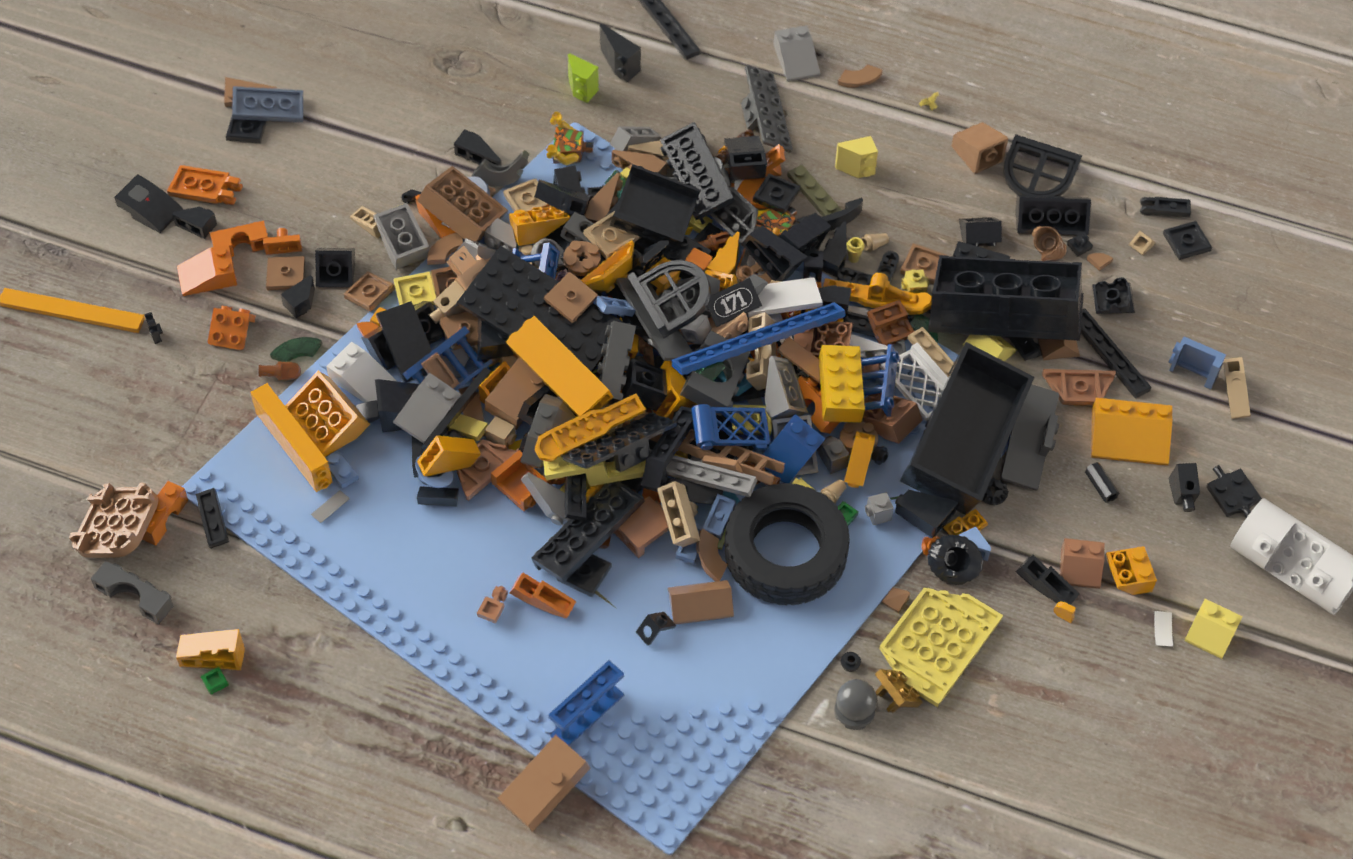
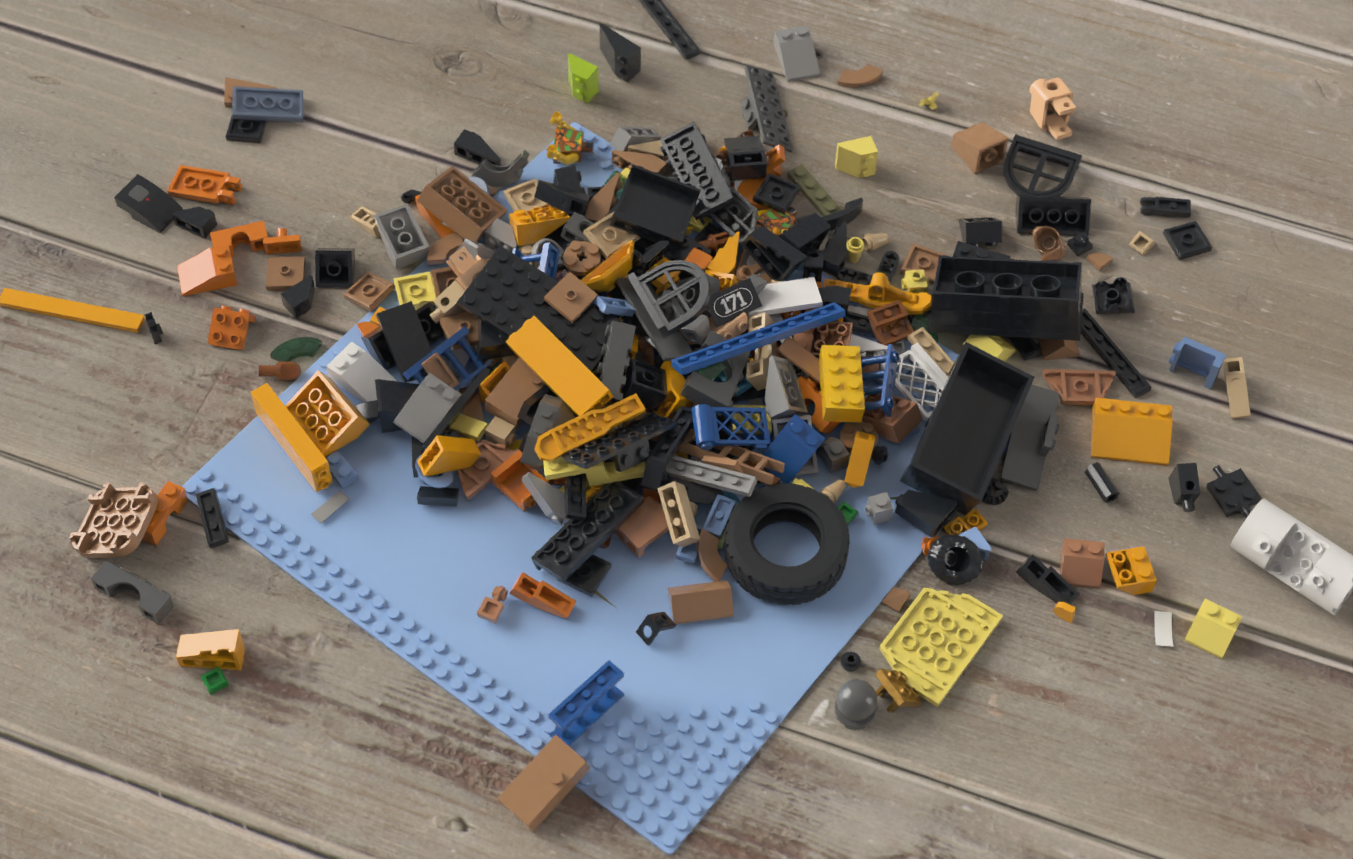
none -> light nougat piece [1030,78,1076,140]

